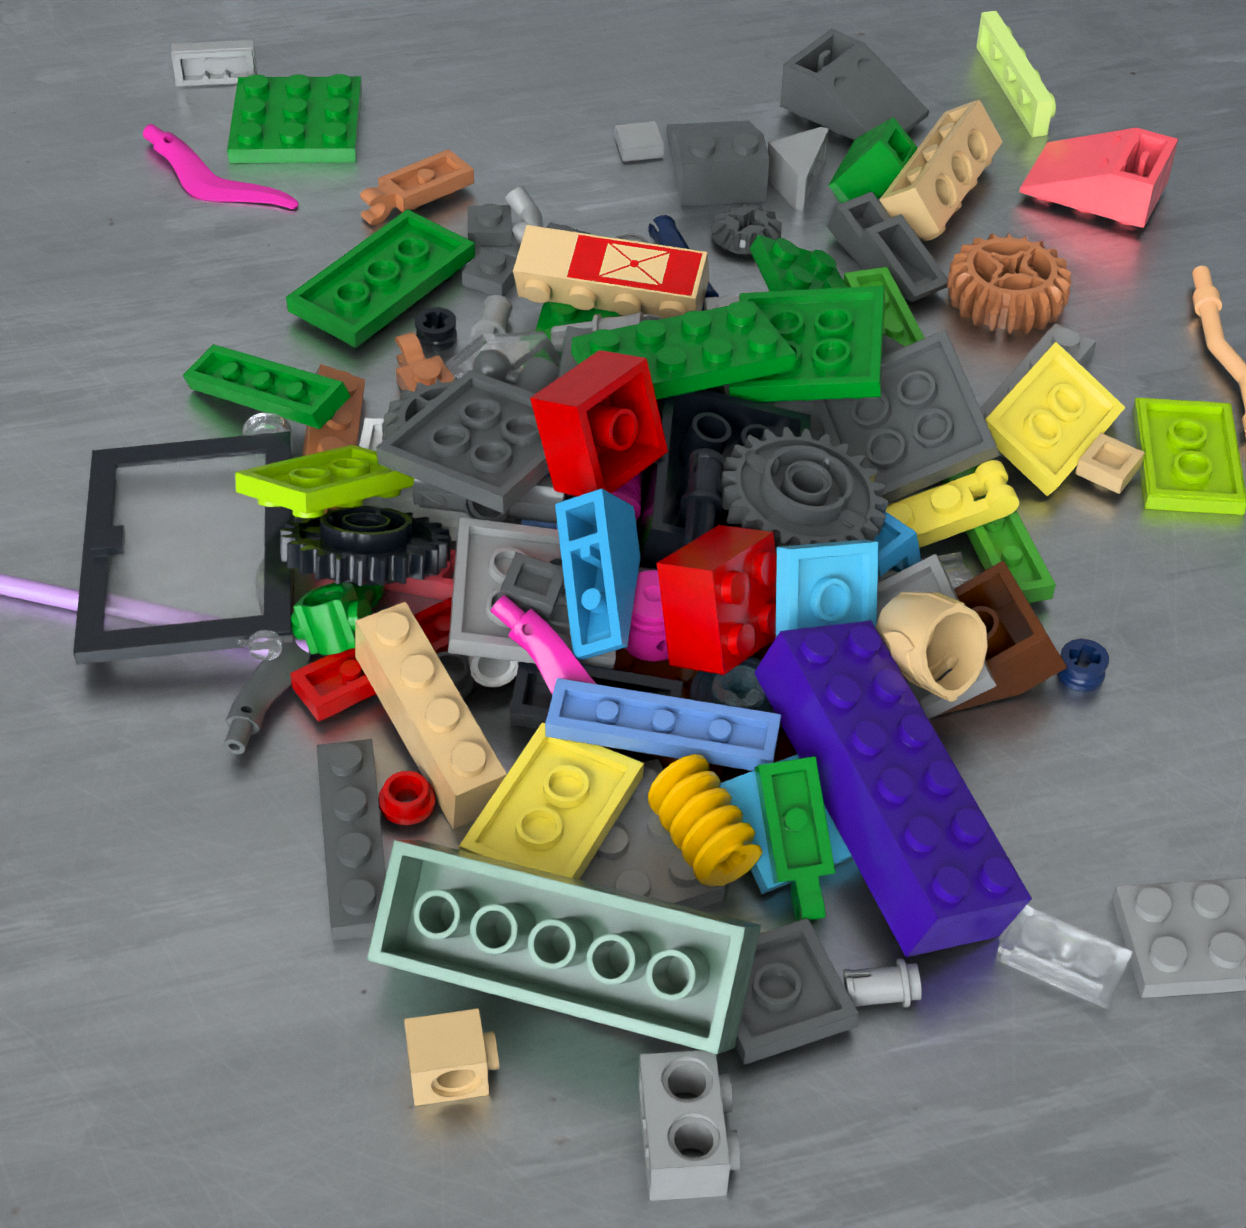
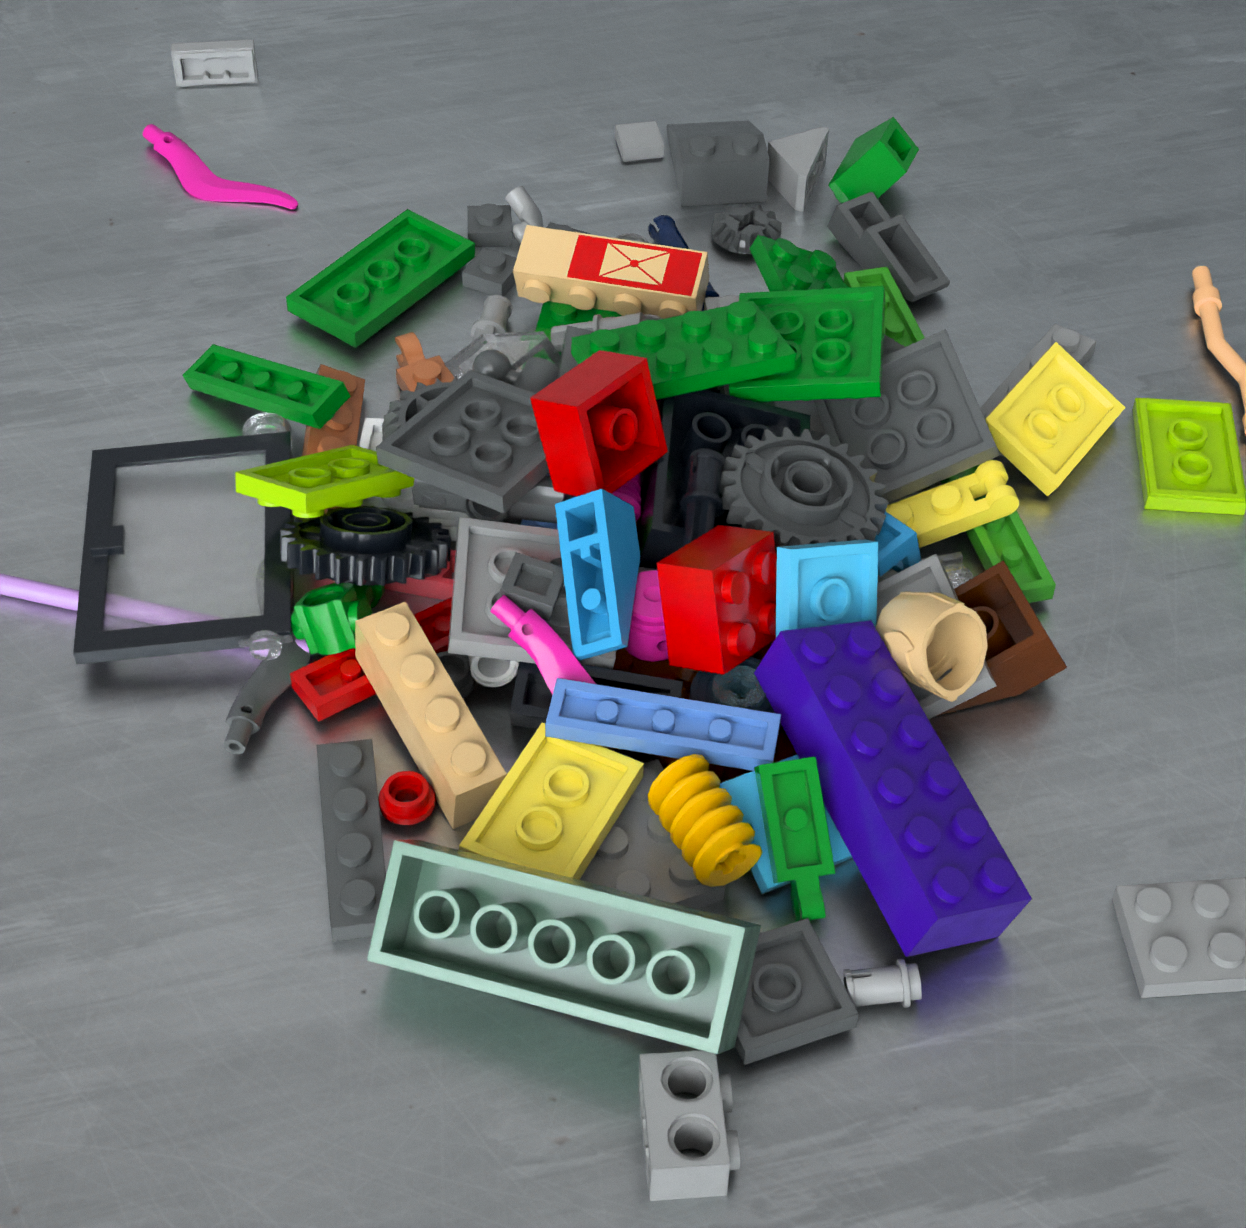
green plate [227,74,362,164] -> none
nougat plate [360,149,474,225] -> none
tan brick [404,1008,499,1106] -> none
black bush [415,307,457,351] -> none
dark grey slope [780,29,929,140] -> none
tan brick [880,99,1002,241] -> none
nougat gear [947,233,1071,335] -> none
yellowish green plate [976,11,1056,137] -> none
clear plate [996,905,1133,1009] -> none
coral slope [1019,127,1178,228] -> none
dark blue bush [1057,638,1109,692] -> none
tan plate [1075,433,1145,494] -> none

